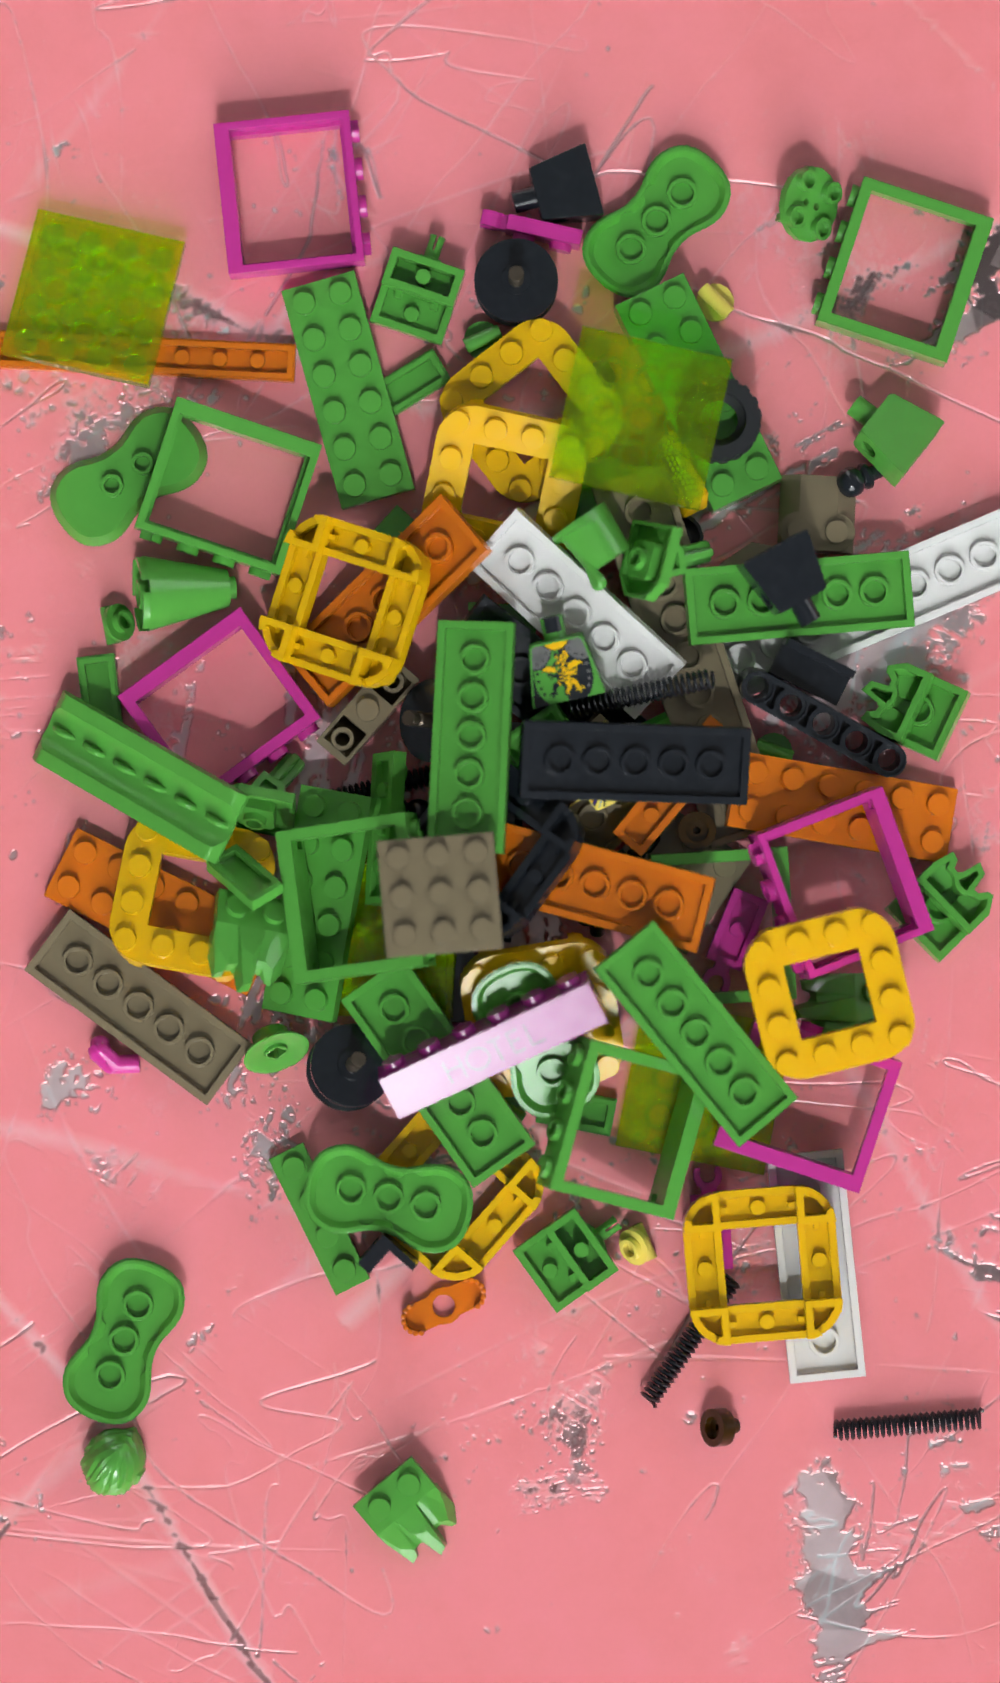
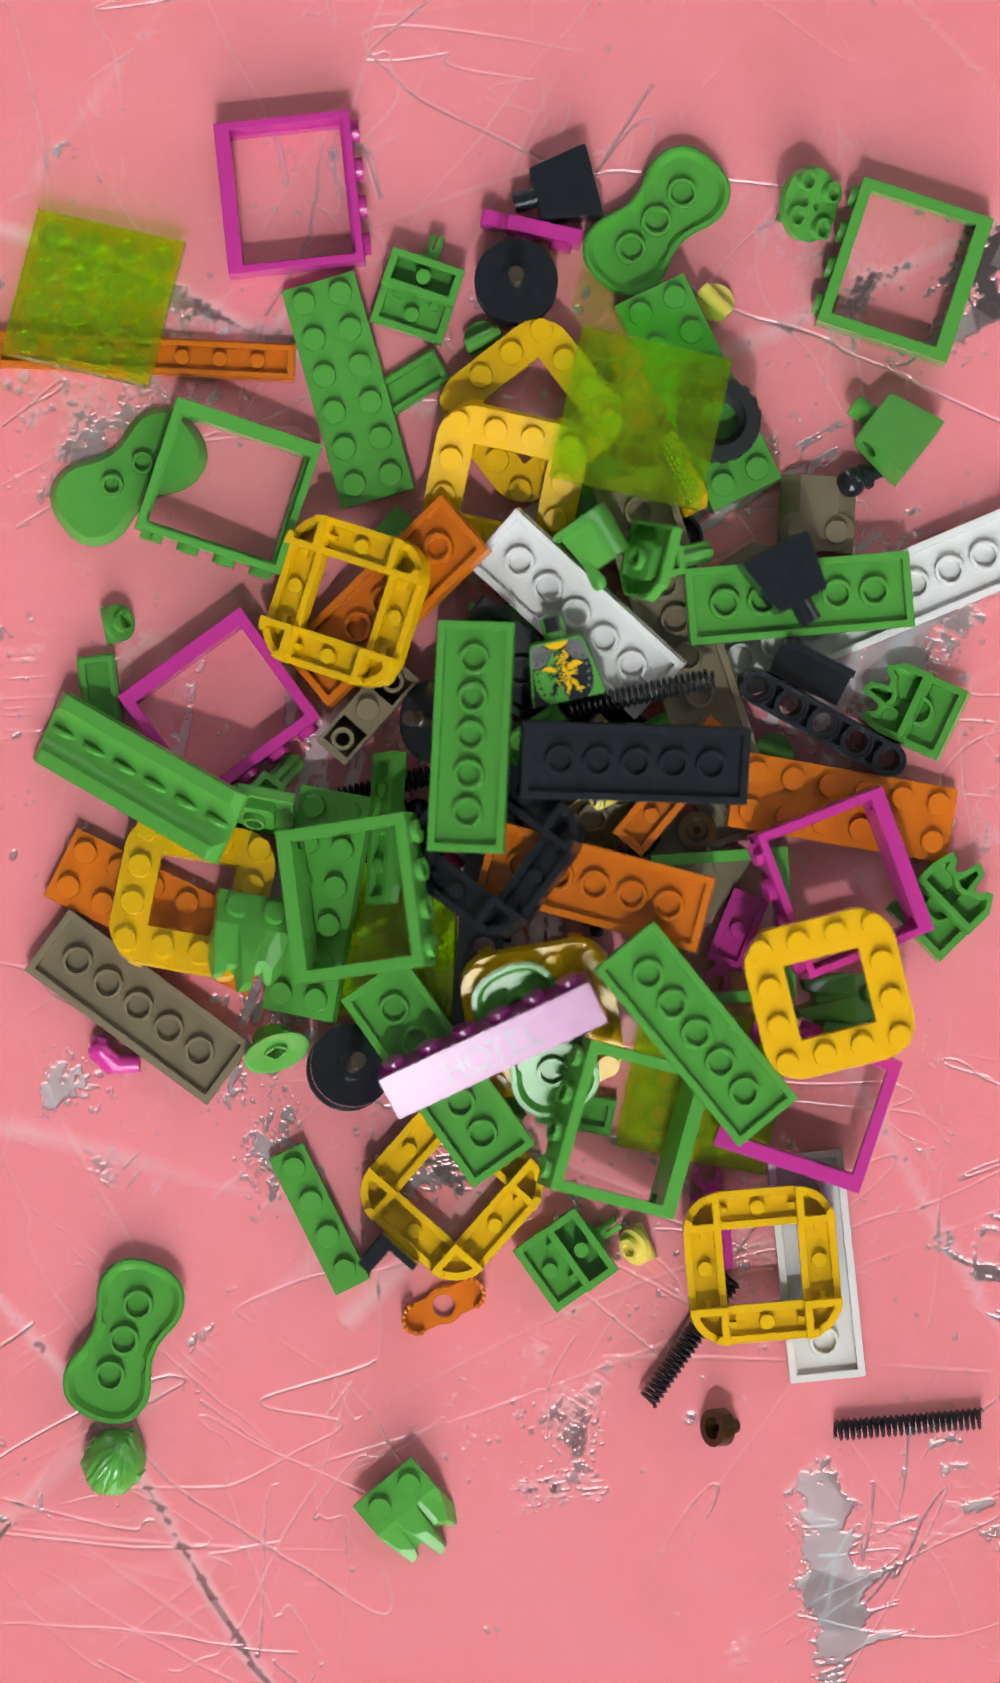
bright green cone [132,556,237,631] -> none
bright green tile [206,844,284,911] -> none
bright green plate [304,1144,473,1253] -> none
dark tan plate [376,832,503,958] -> none

